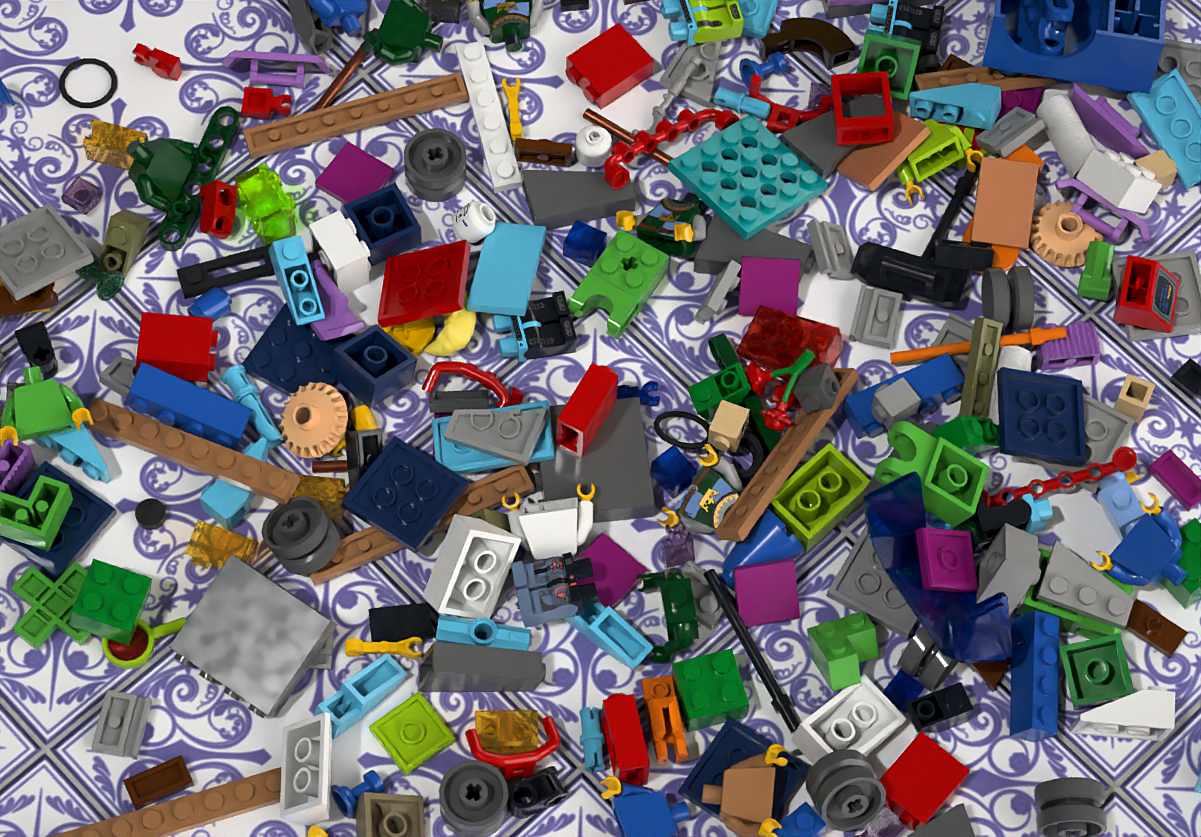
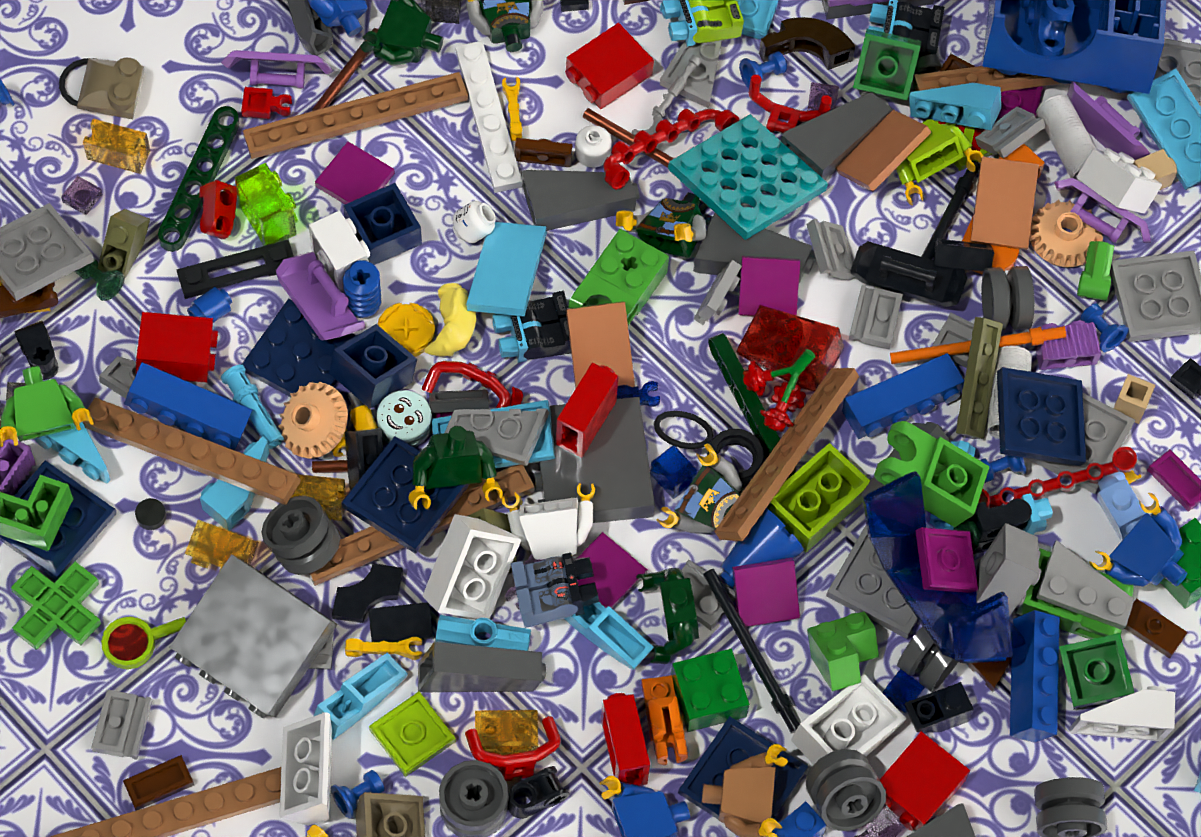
green brick [70,558,152,646] -> none
dark green torso [126,137,215,222] -> none
red plate [132,43,182,81] -> none
medium azure slope [268,235,325,326] -> none
red plate [377,240,471,328] -> none
dark grey wheel [404,128,467,202] -> none
clear blue panel [563,220,607,268] -> none
medium azure pin [579,707,605,772] -> none
clear purple plate [661,520,695,568] -> none
green slope [687,362,751,423] -> none
tan brick [708,400,750,453] -> none
medium azure axle [714,86,771,119] -> none
dark grey brick [793,363,841,414] -> none
red window [831,71,894,146] -> none
light grey brick [871,377,921,430] -> none
green slope [932,416,1000,455] -> none
red slope [1113,255,1179,333] -> none
none -> dark tan slope [77,57,144,120]
none -> black tile [332,563,403,623]
none -> blue piece [343,260,382,318]
none -> light aqua head [377,390,432,447]
none -> dark green torso [408,426,503,509]
none -> nougat tile [566,301,635,392]
none -> blue piece [980,454,1026,483]
none -> blue piece [1080,304,1129,352]

